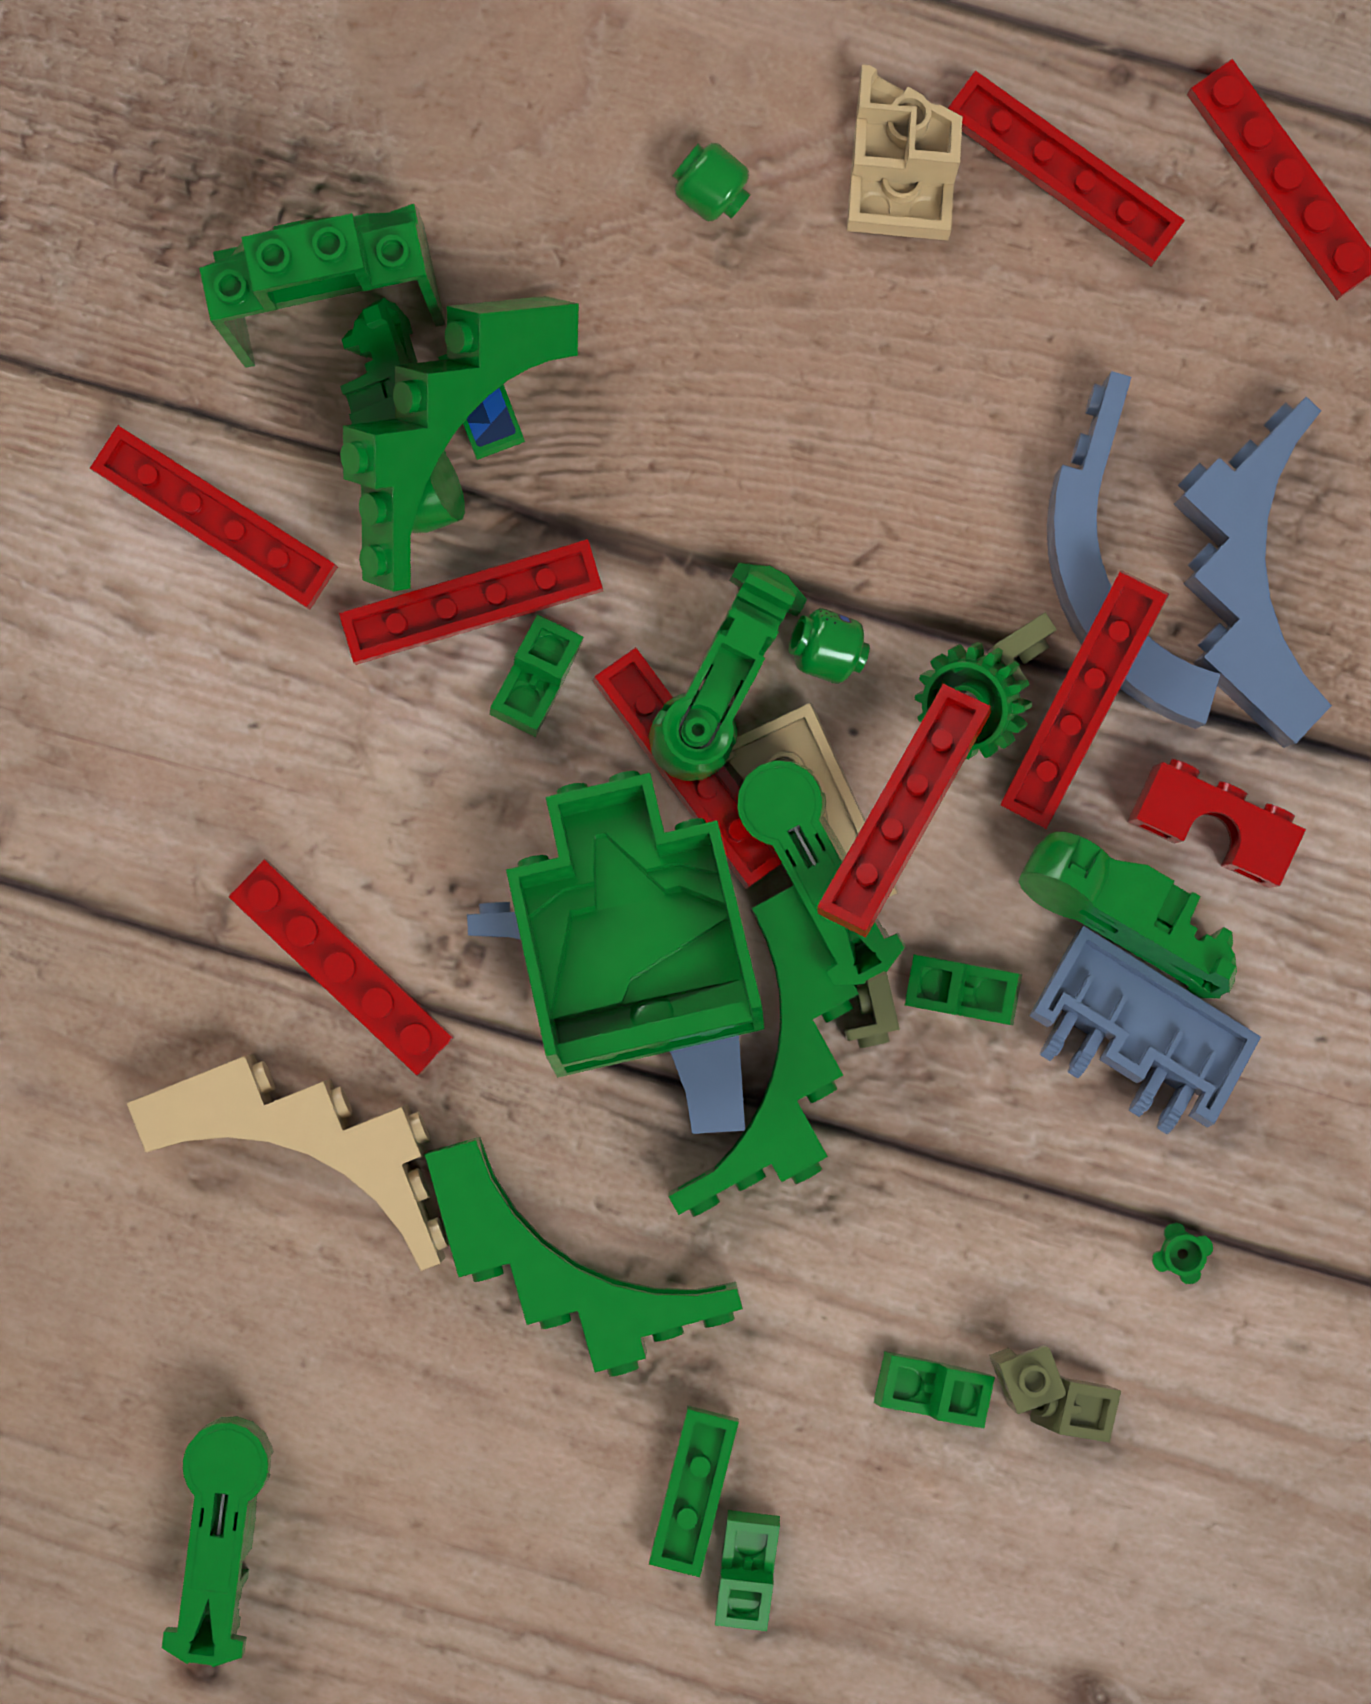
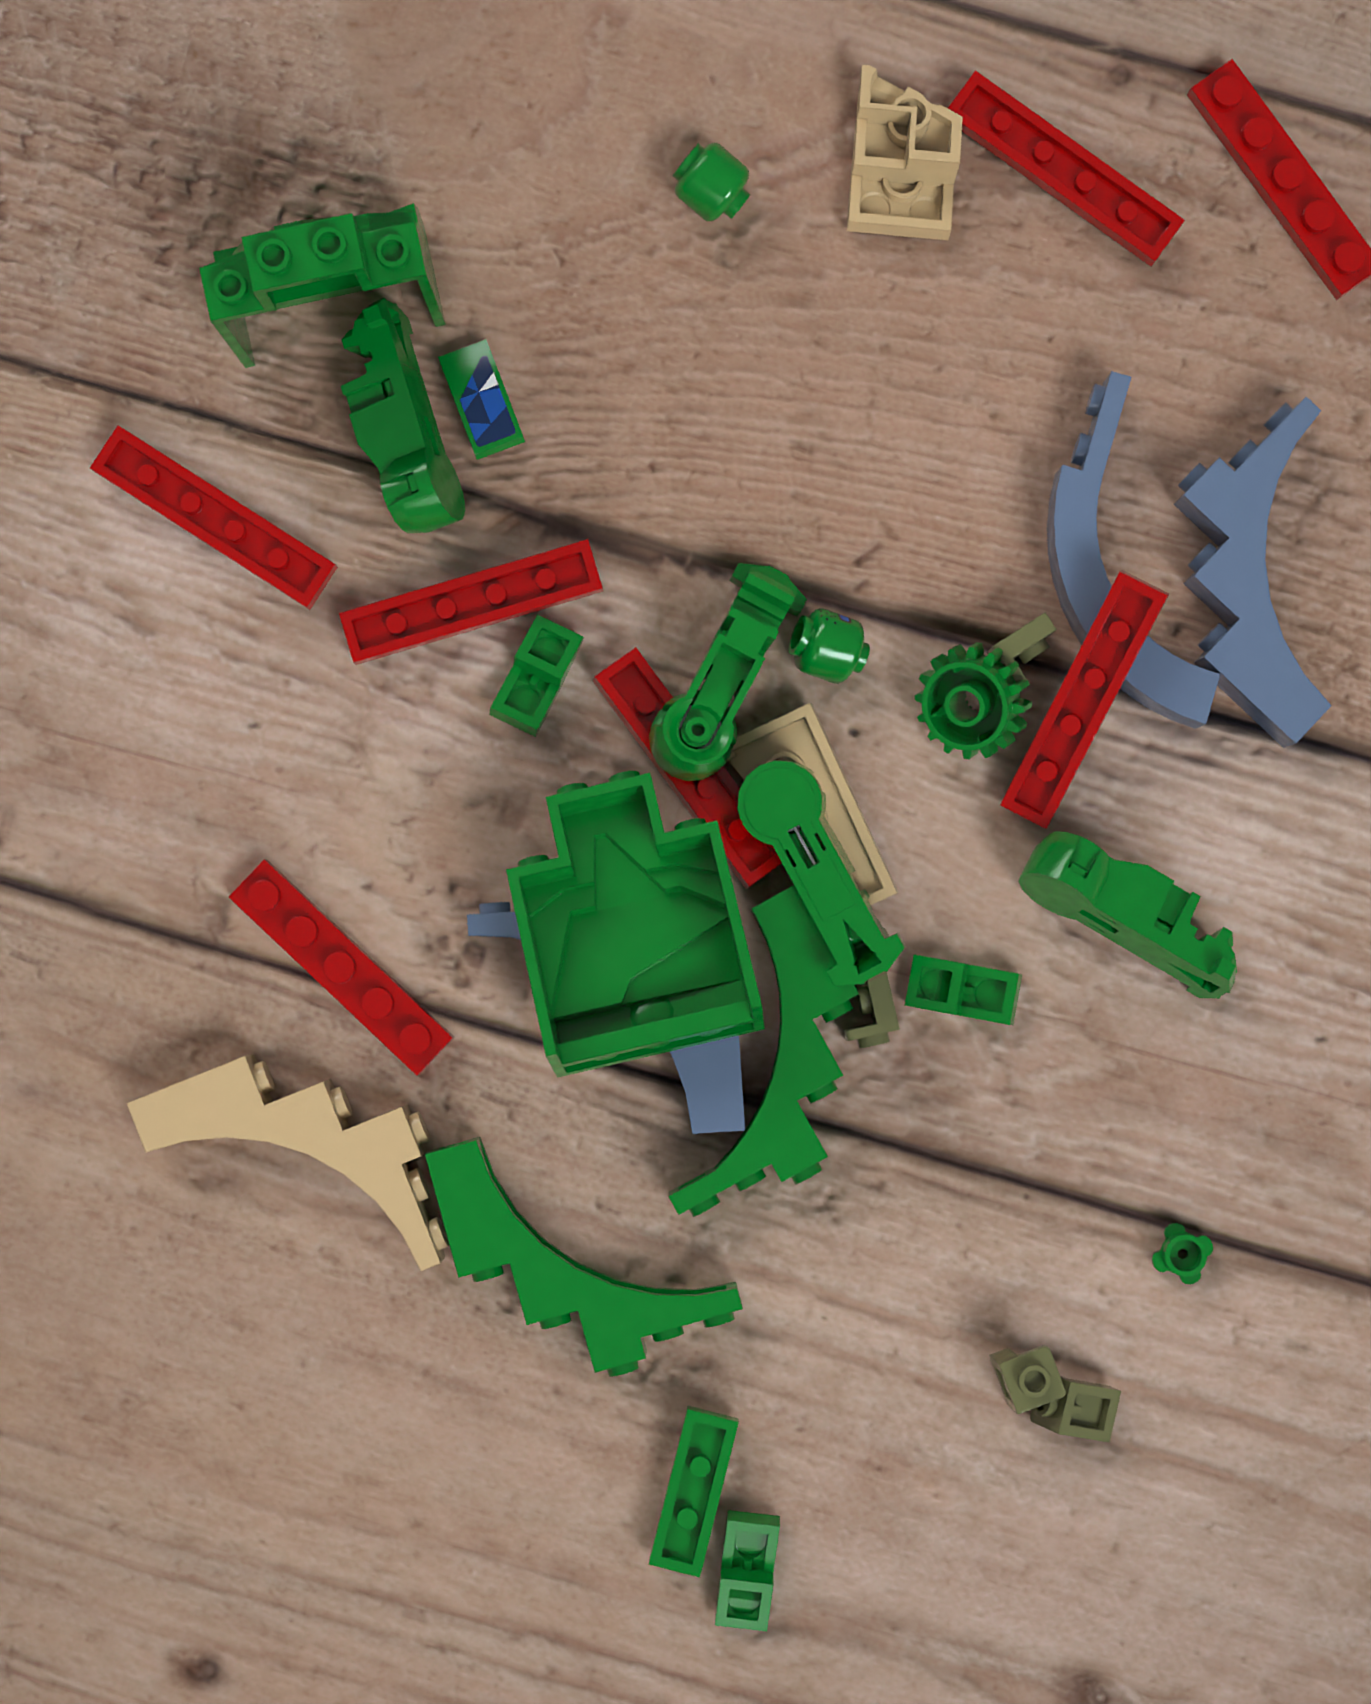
green piece [162,1416,274,1667] -> none
green arch [340,296,579,592] -> none
red plate [817,684,991,938] -> none
green slope [873,1351,995,1429] -> none
sand blue hinge [1029,926,1261,1134] -> none
red arch [1127,759,1306,888] -> none

